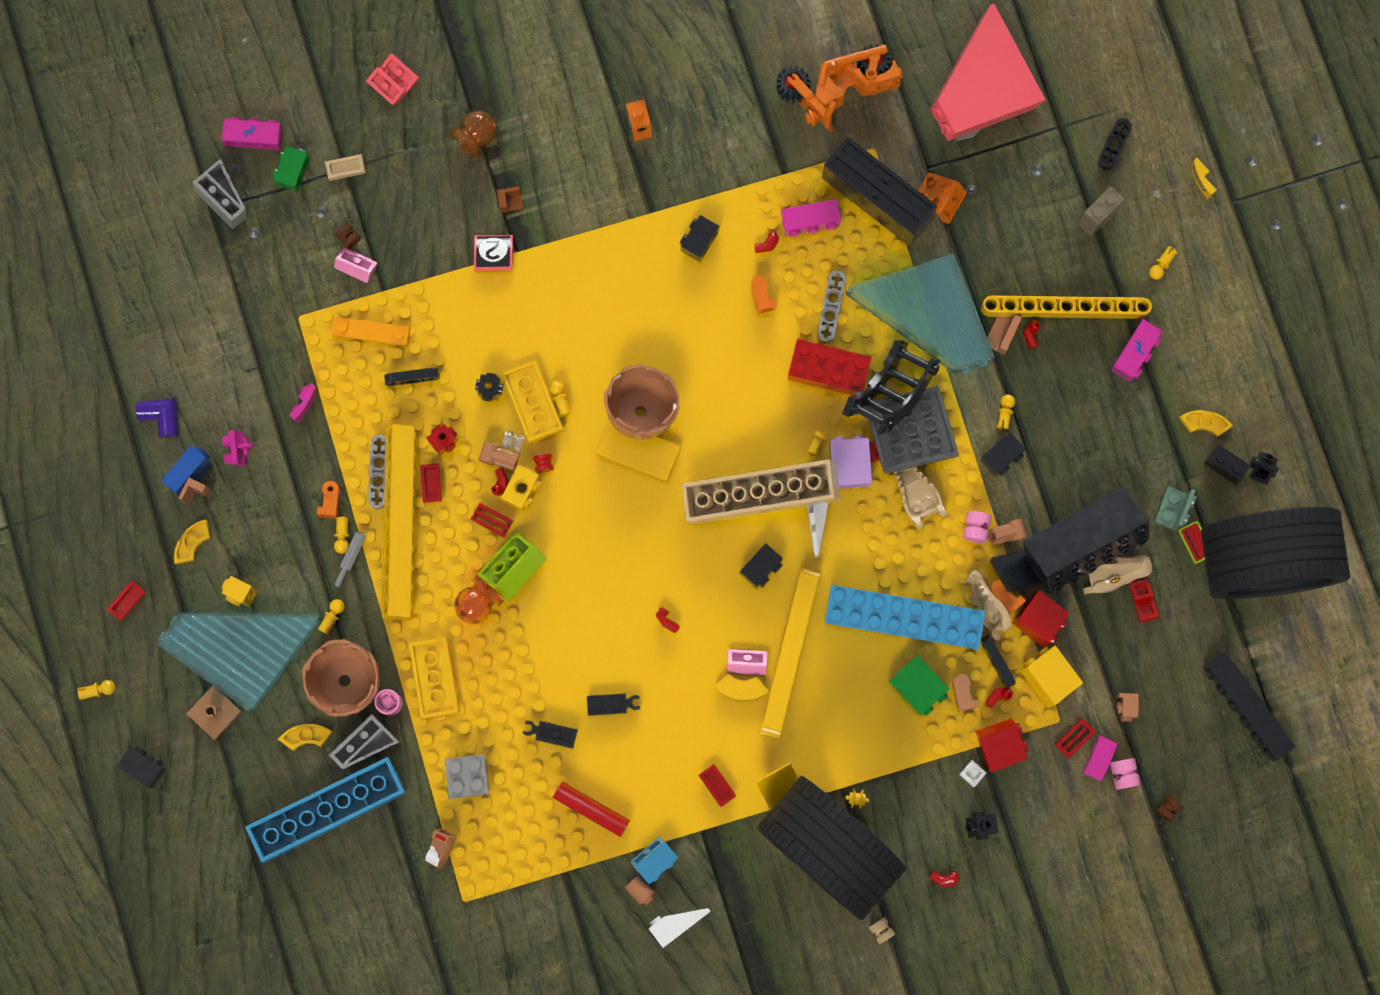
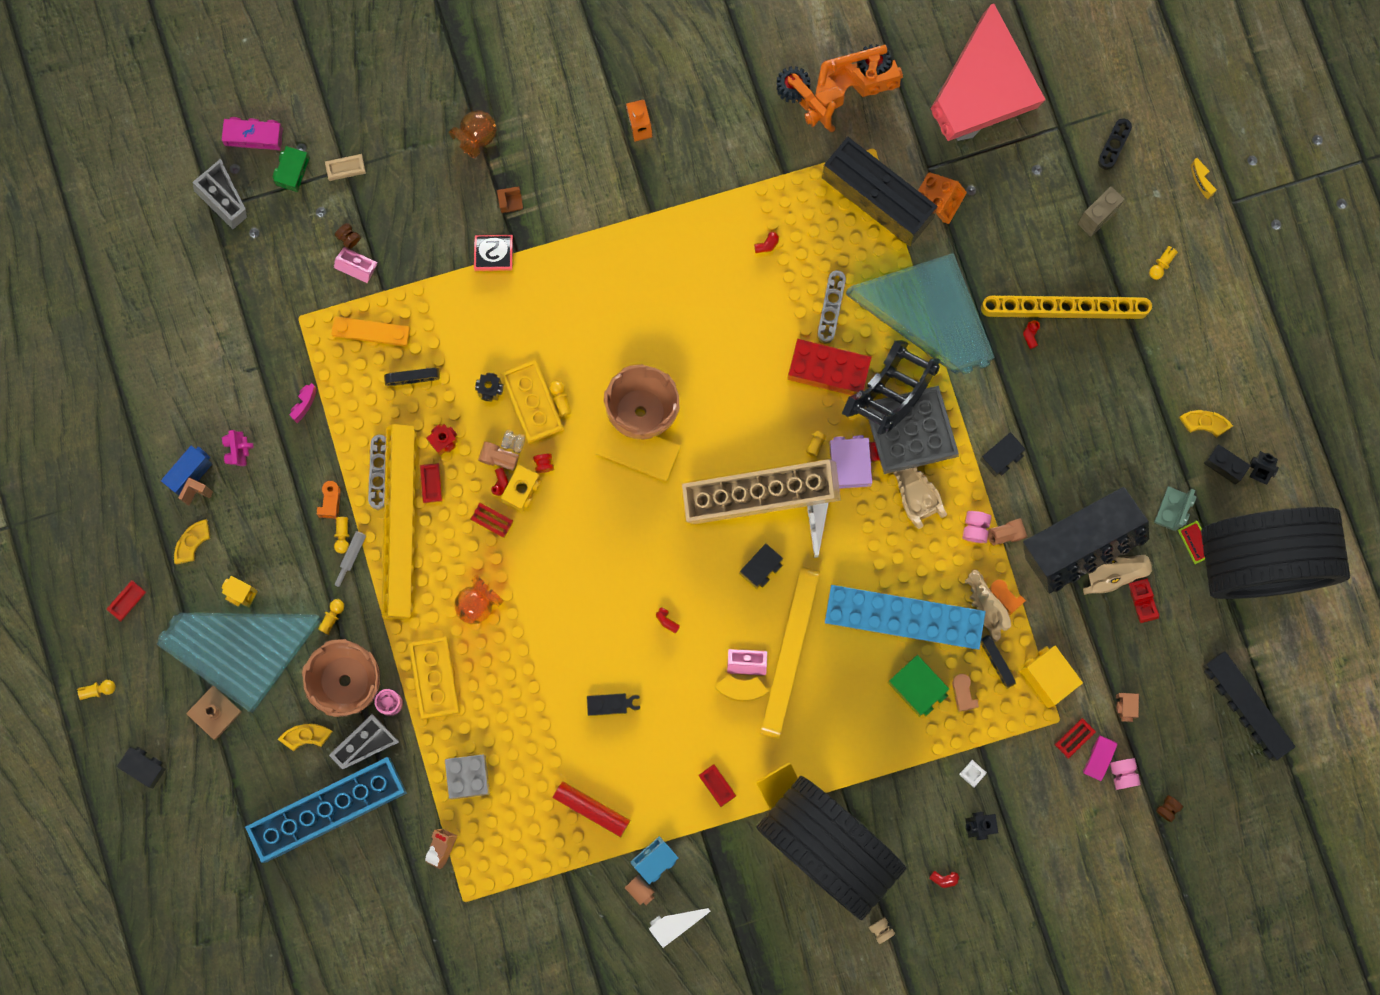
dark purple brick [136,398,179,438] -> none
coral slope [366,53,420,106] -> none
lime slope [477,532,547,602] -> none
black plate [523,721,578,749] -> none
black brick [679,215,720,262] -> none
orange leg [751,276,777,314] -> none
dark pink brick [780,199,841,237] -> none
yellow wheel [845,789,869,809] -> none
red brick [975,718,1028,772] -> none
nougat panel [984,314,1022,355] -> none
red arm [985,687,1013,708] -> none
black tile [990,551,1040,592] -> none
yellow pin [997,394,1015,431] -> none
red brick [1012,590,1069,647] -> none
dark pink brick [1111,319,1162,382] -> none

